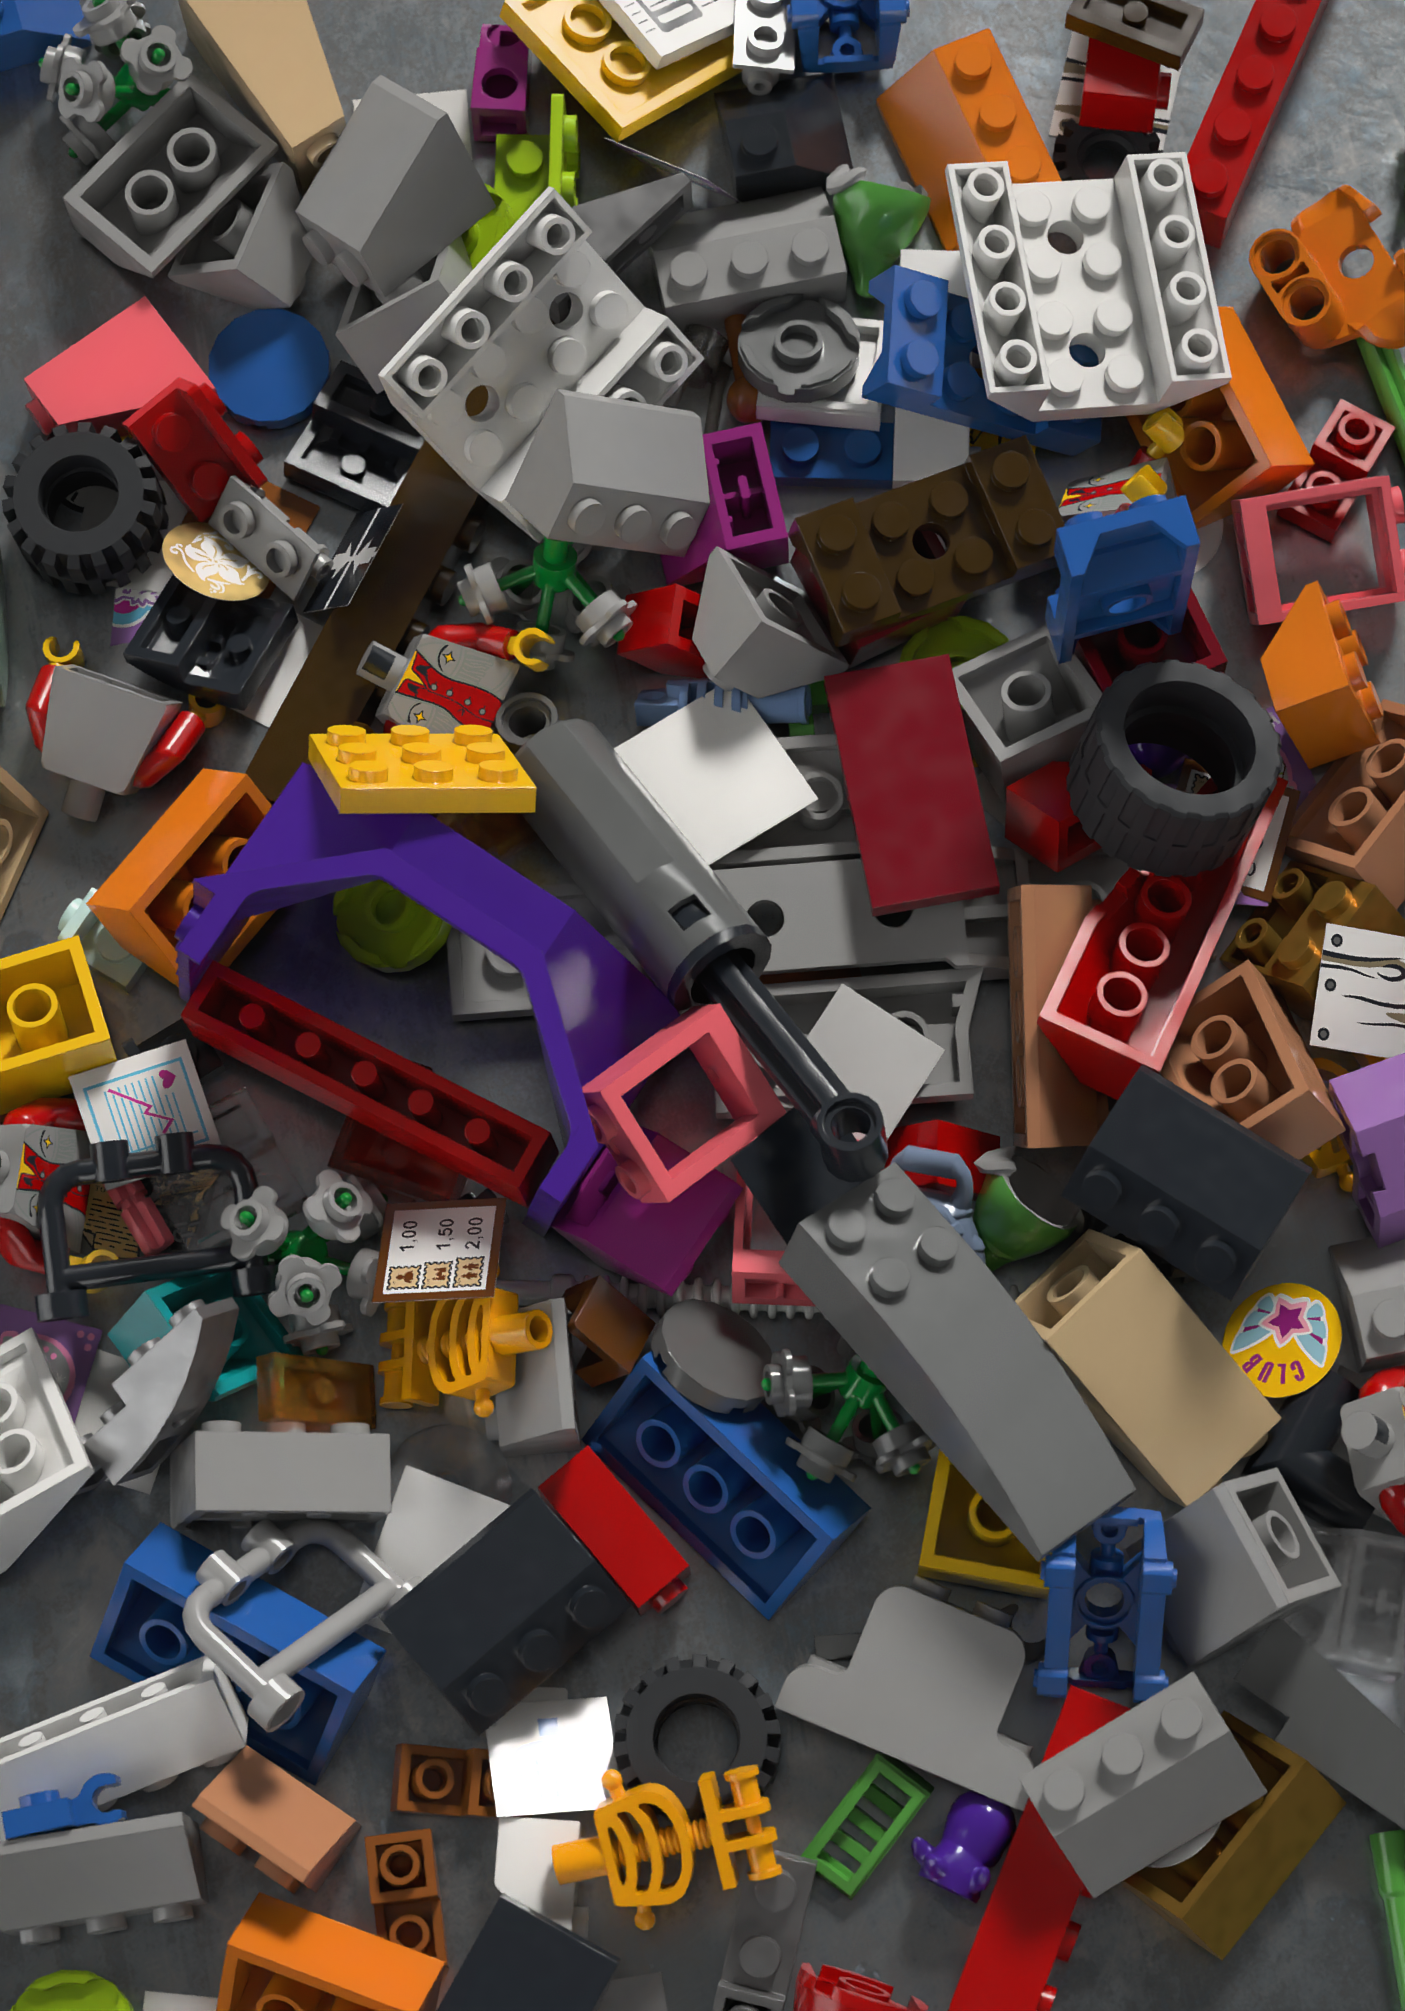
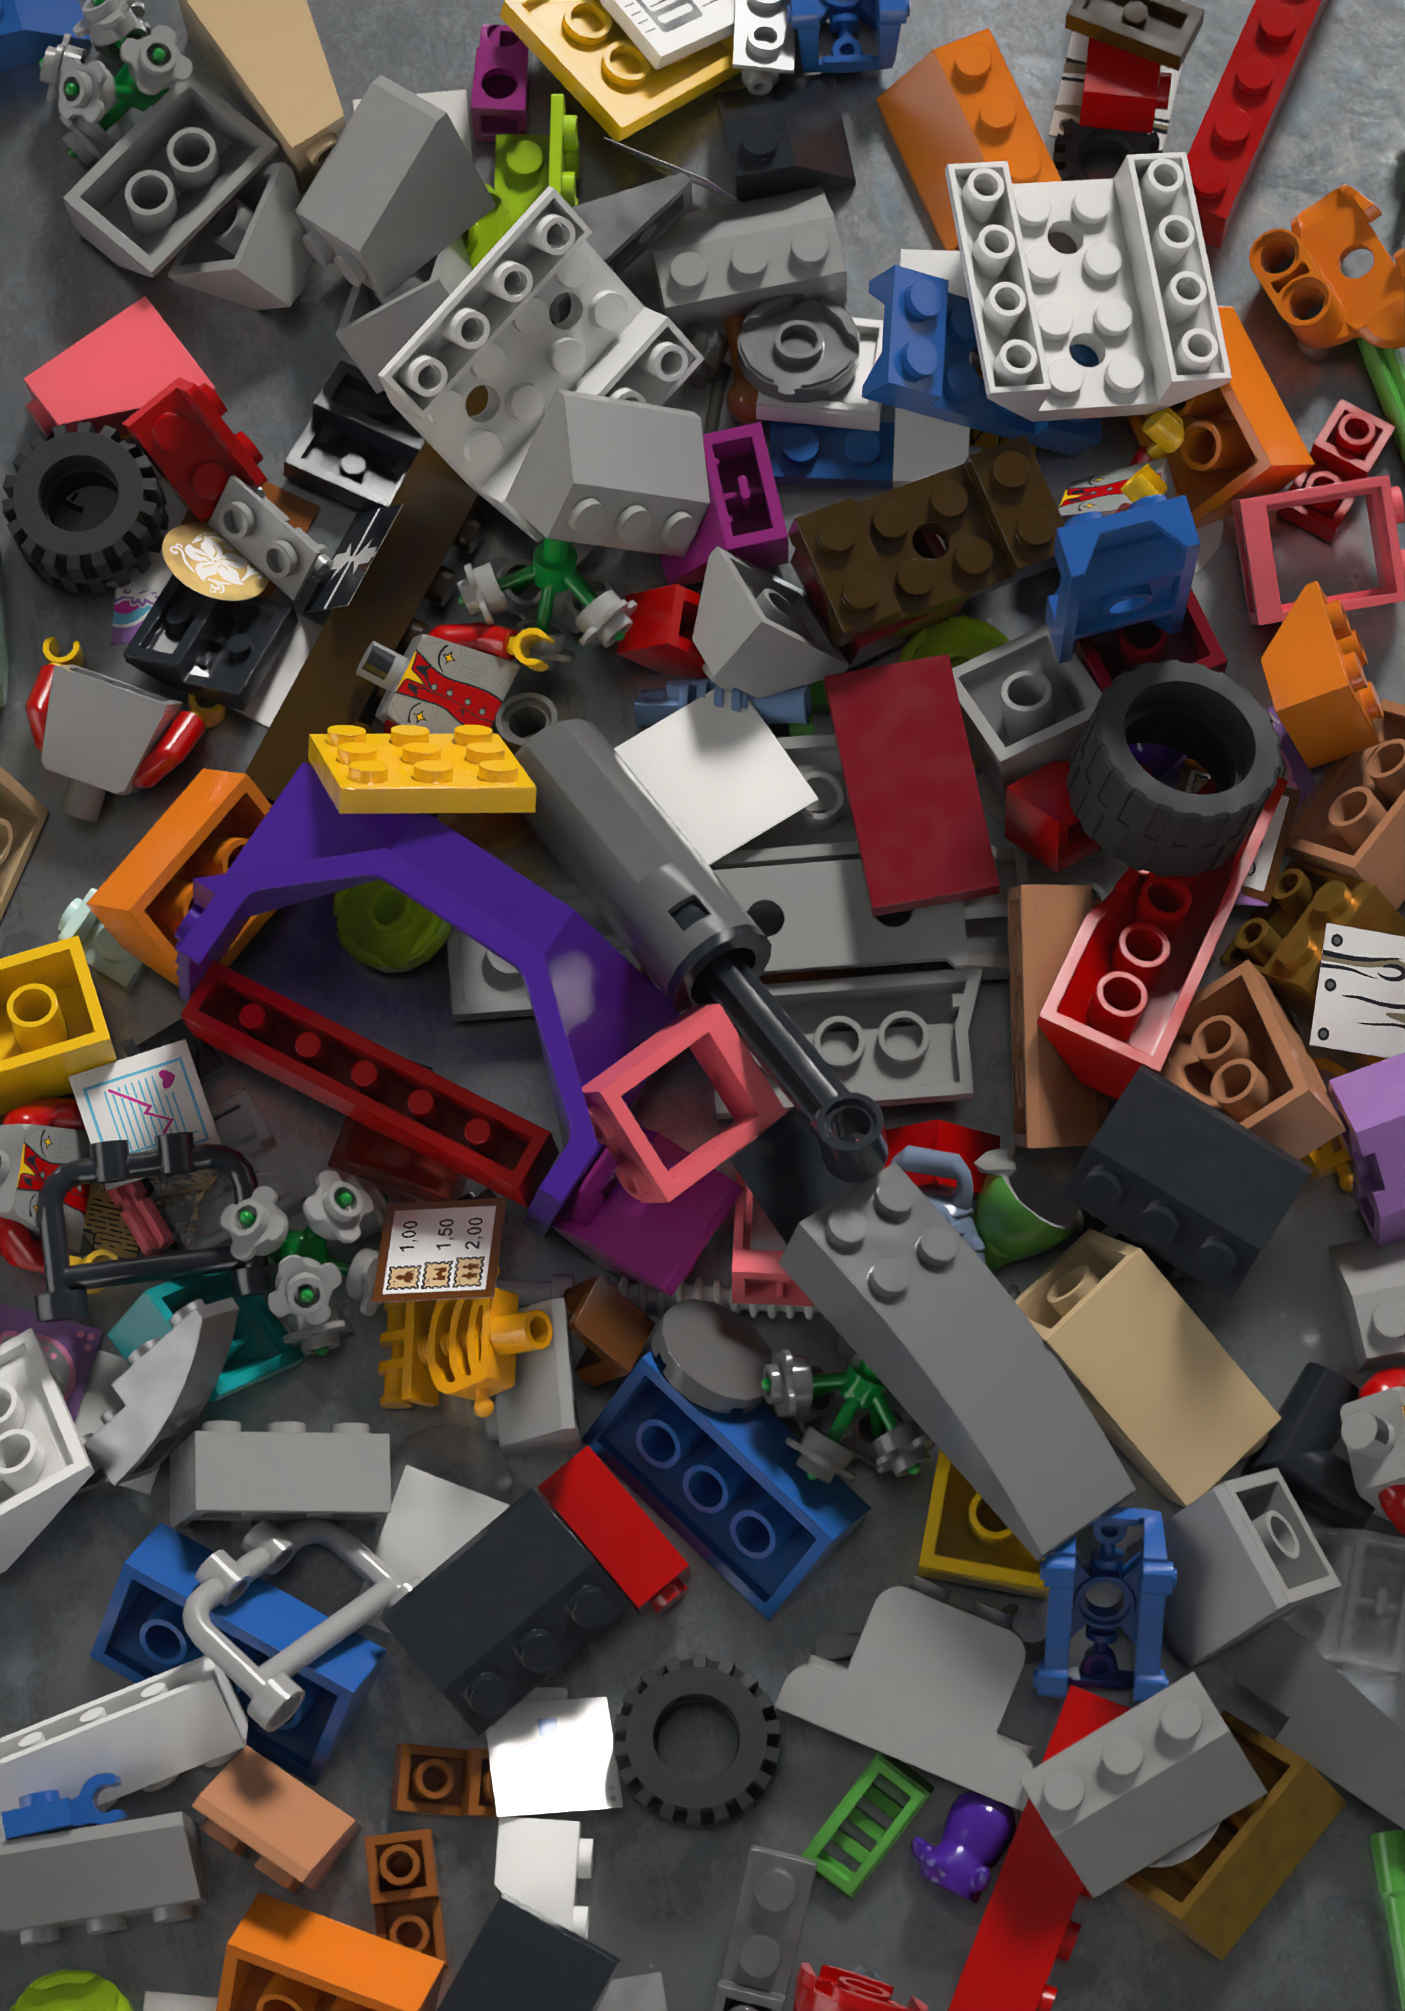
blue tile [209,309,331,429] -> none
clear orange slope [256,1352,376,1433] -> none
light orange torso [552,1765,783,1930] -> none
white sticker [775,983,945,1140] -> none
bright green hat [826,164,931,298] -> none
sticker [1222,1283,1342,1398] -> none

